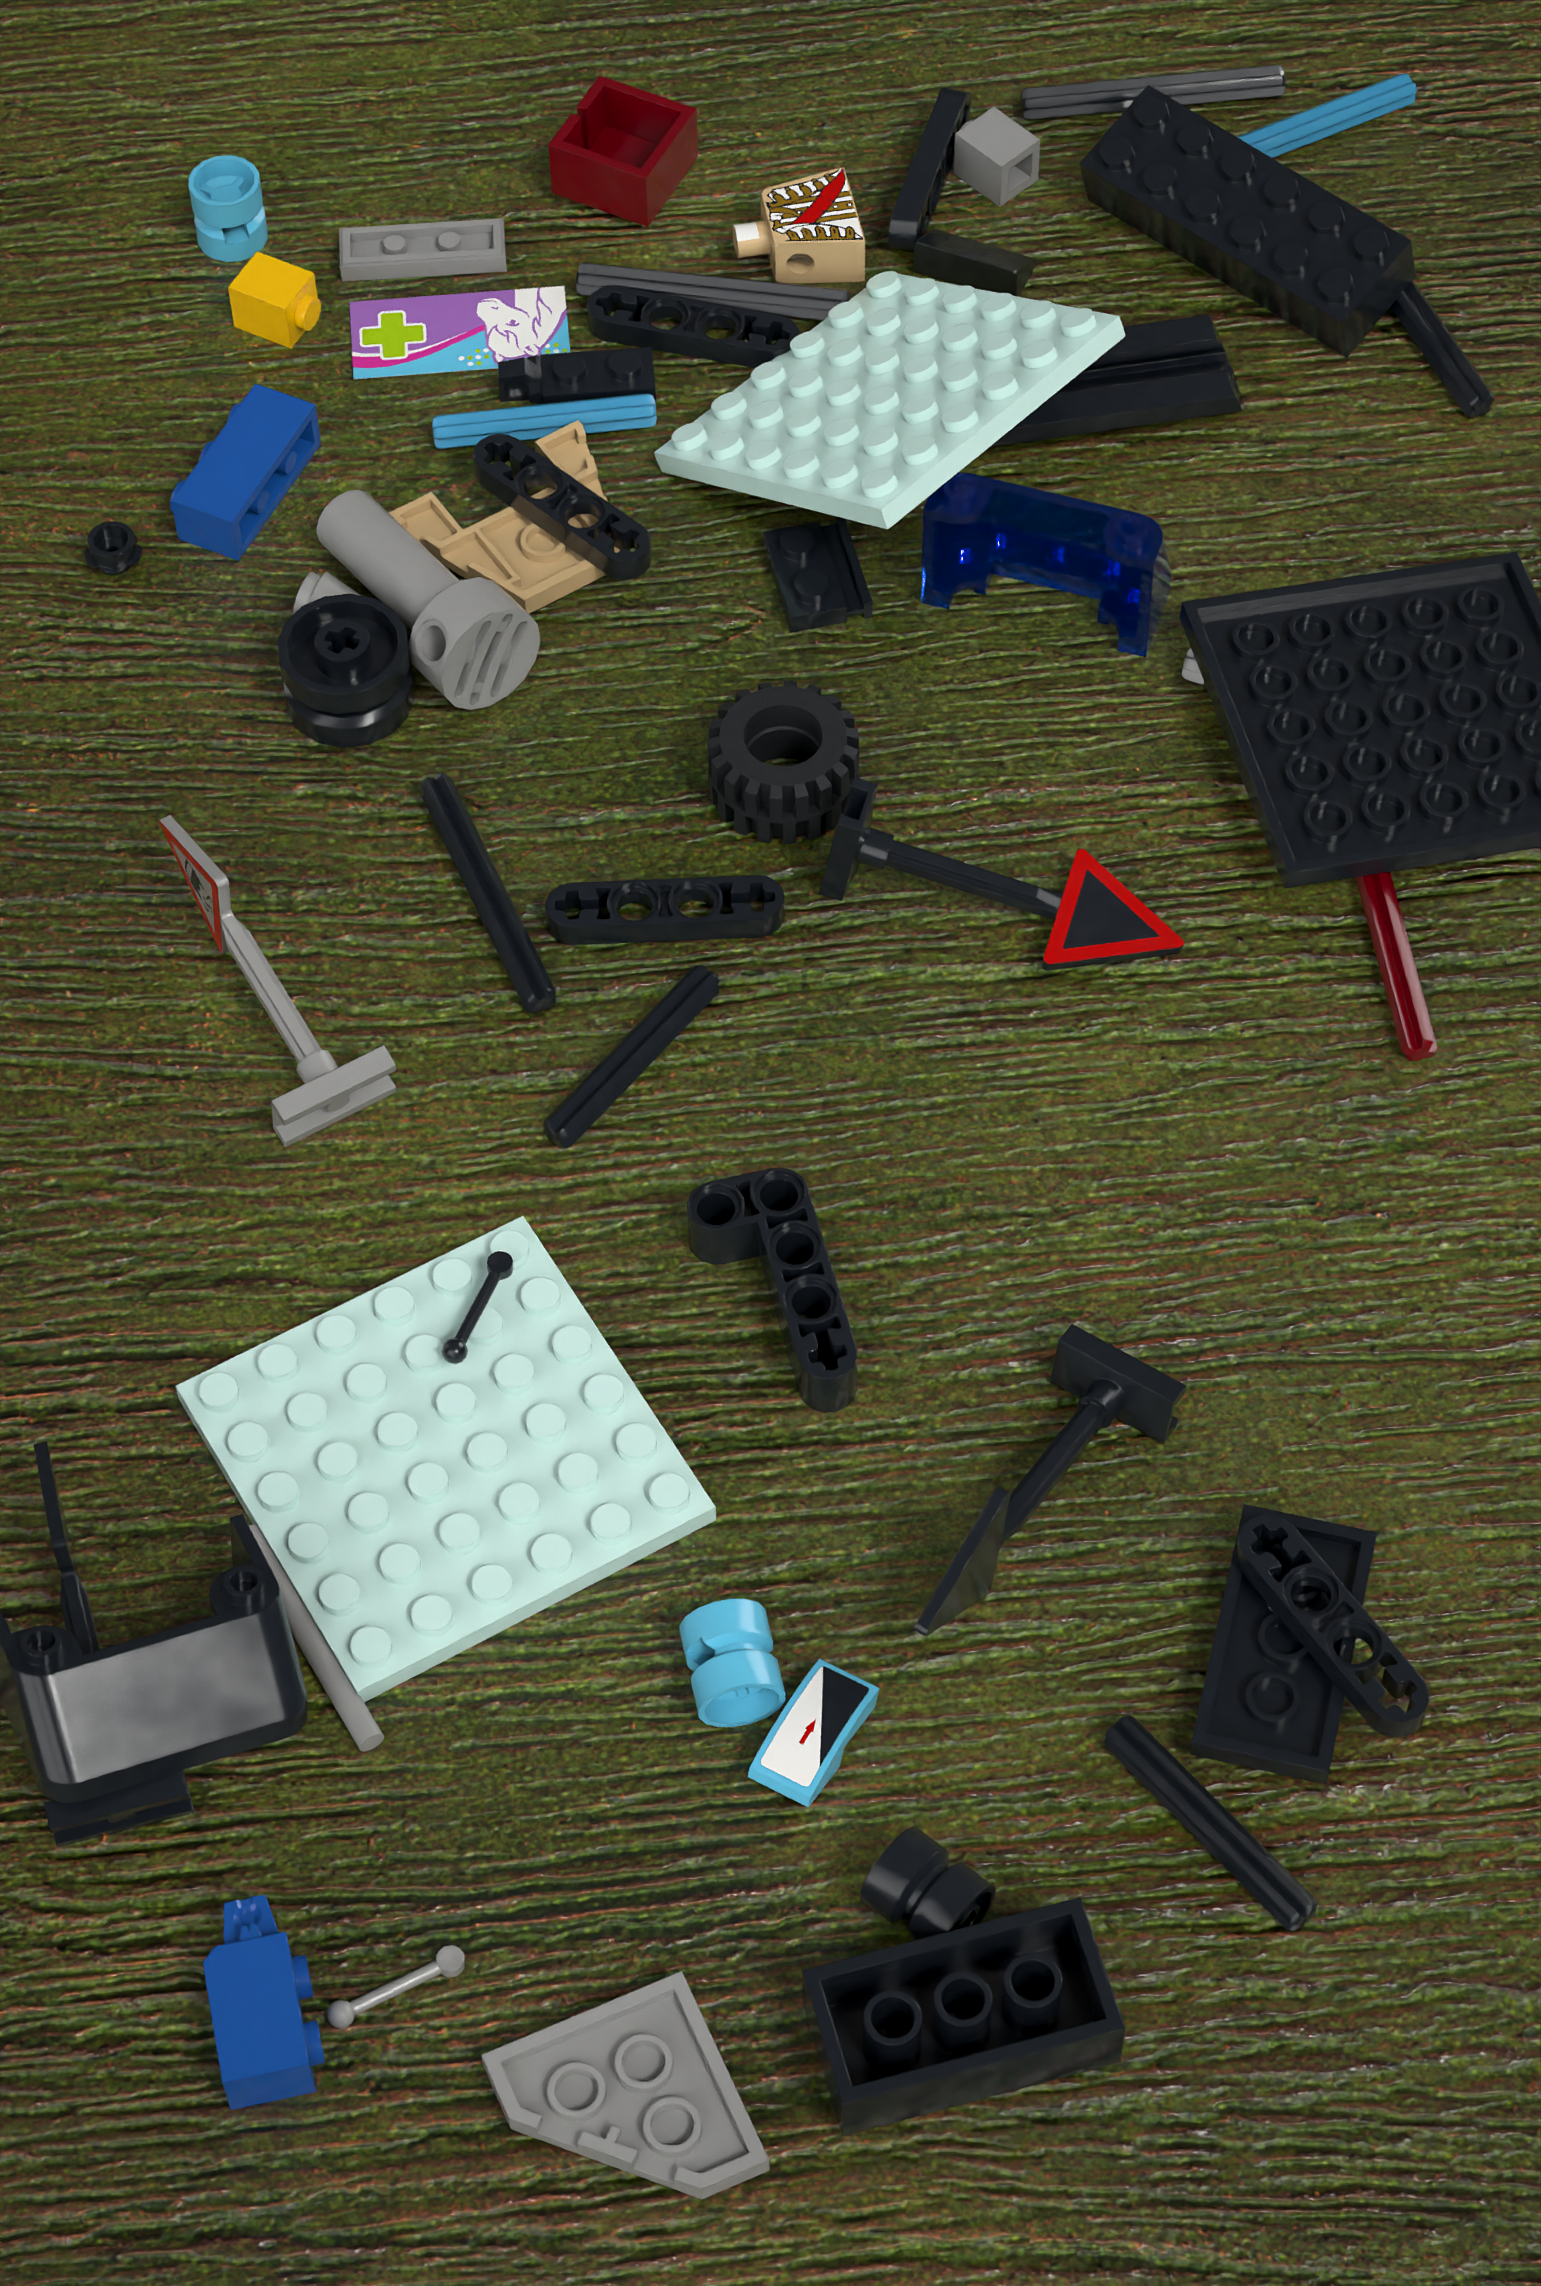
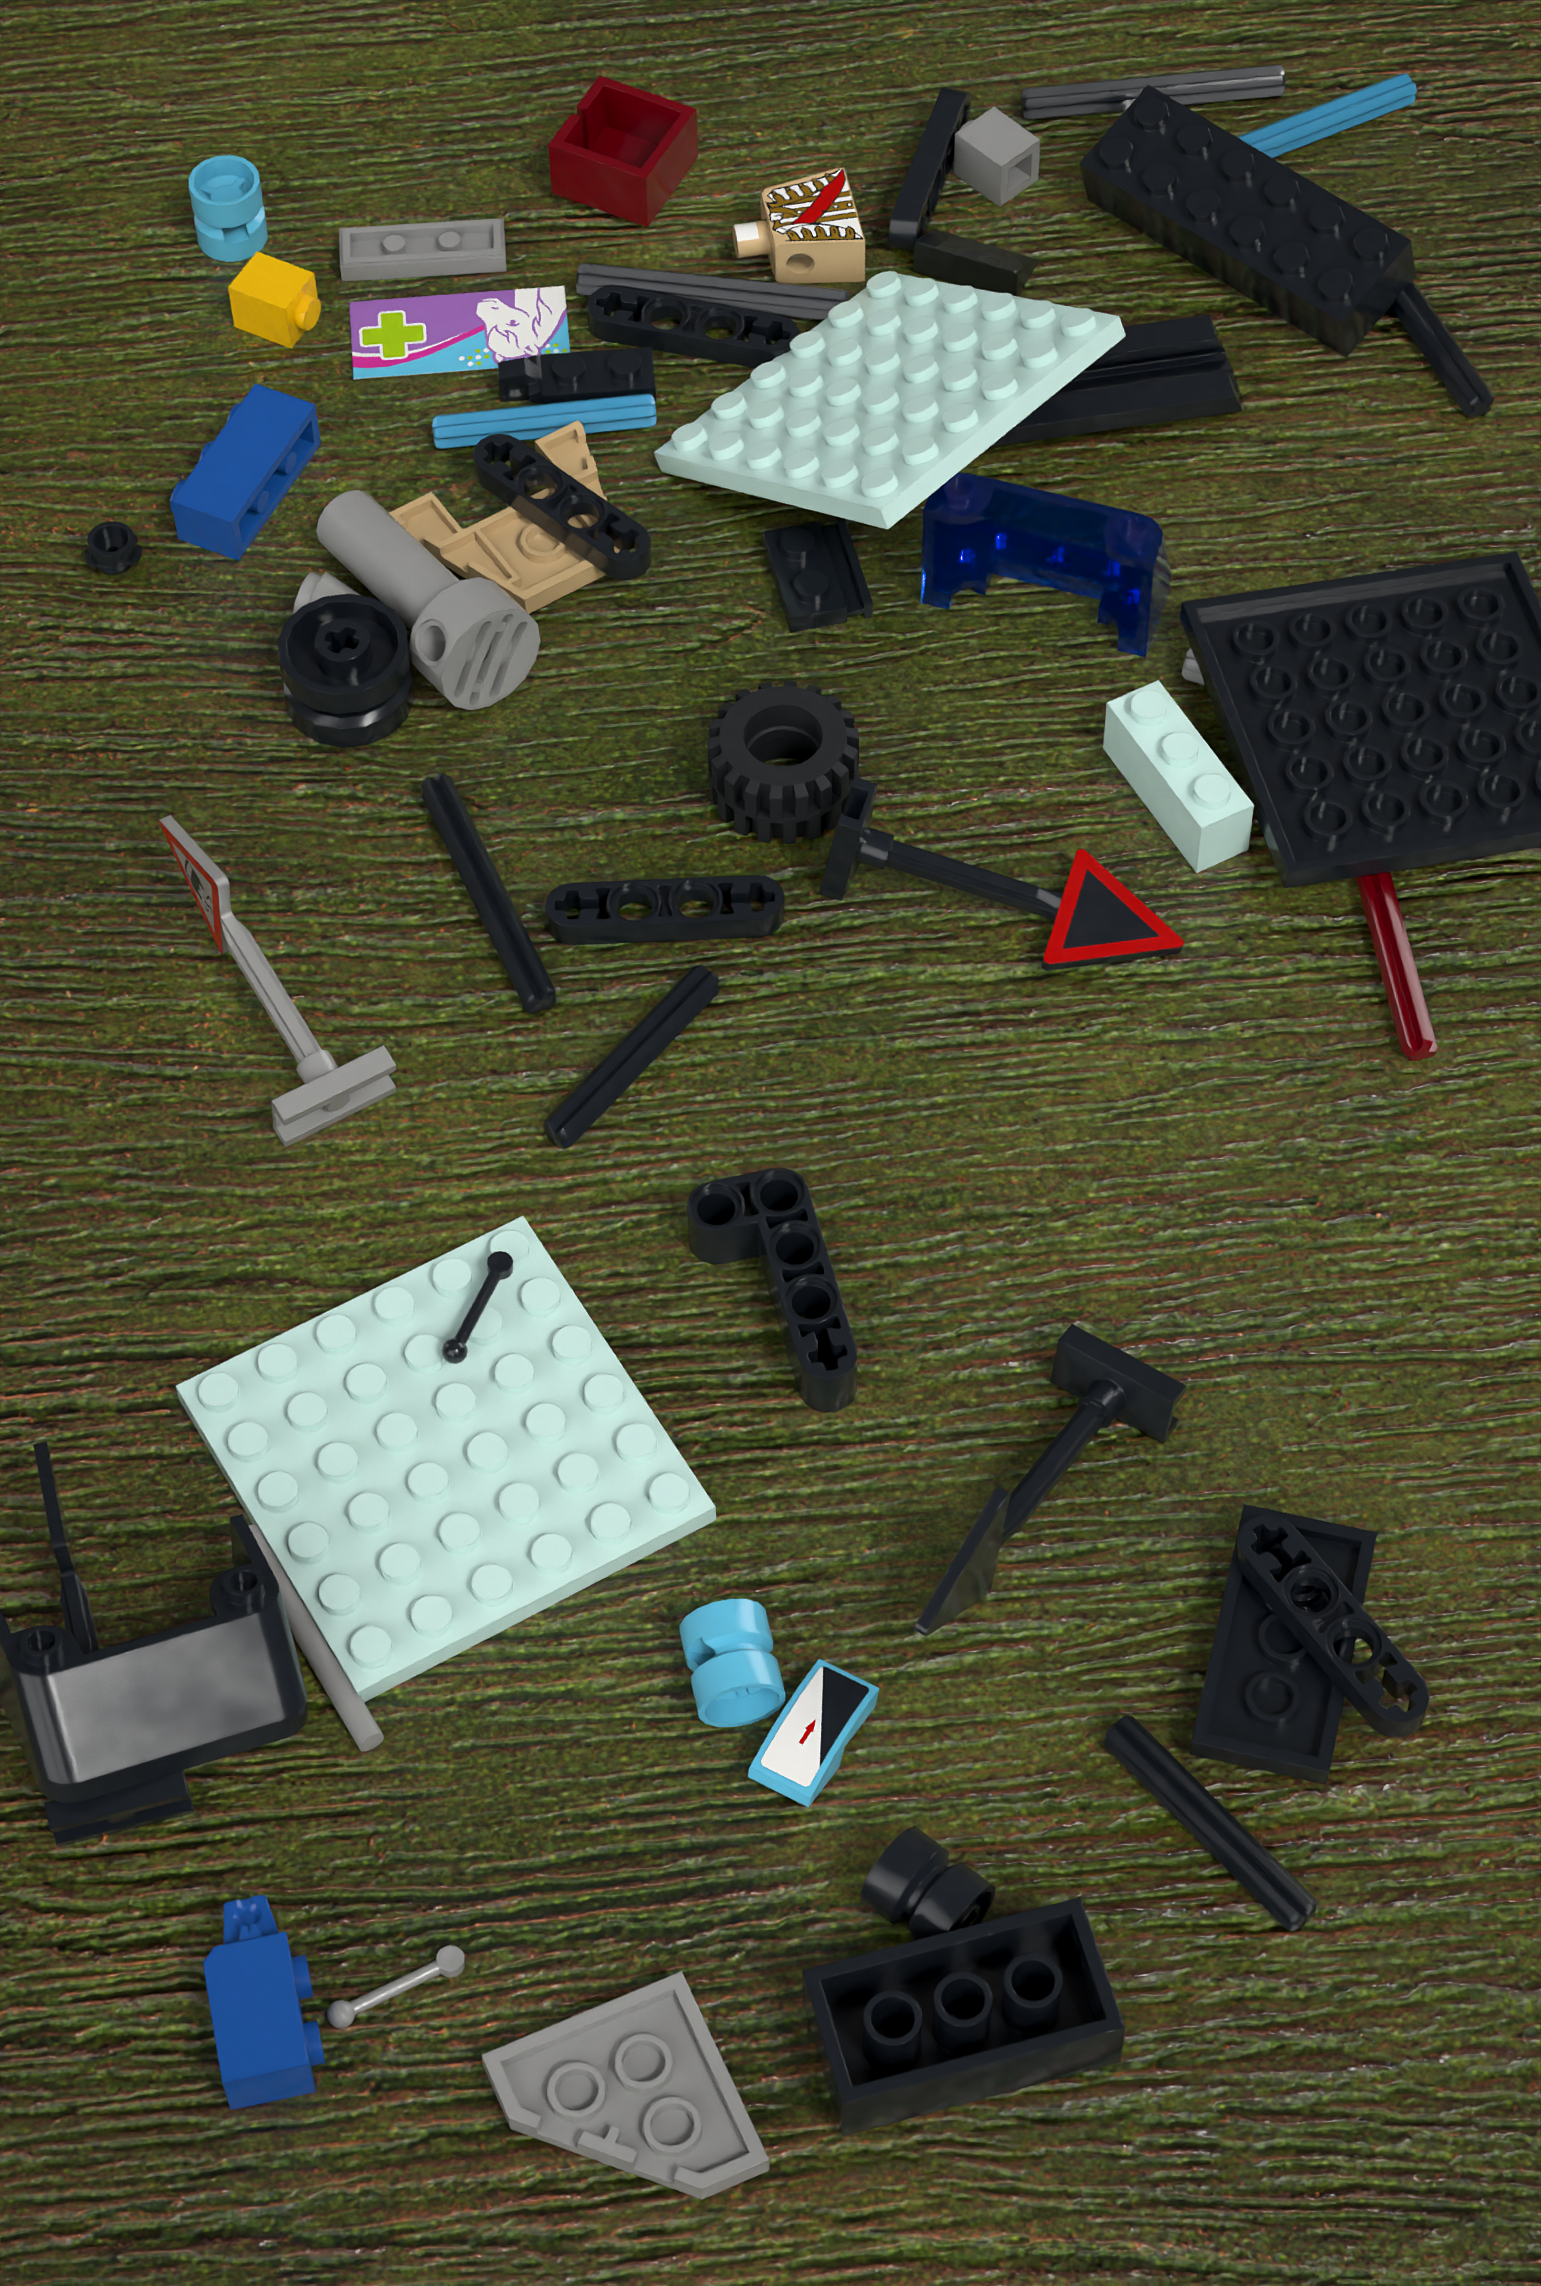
none -> light aqua brick [1103,680,1254,873]

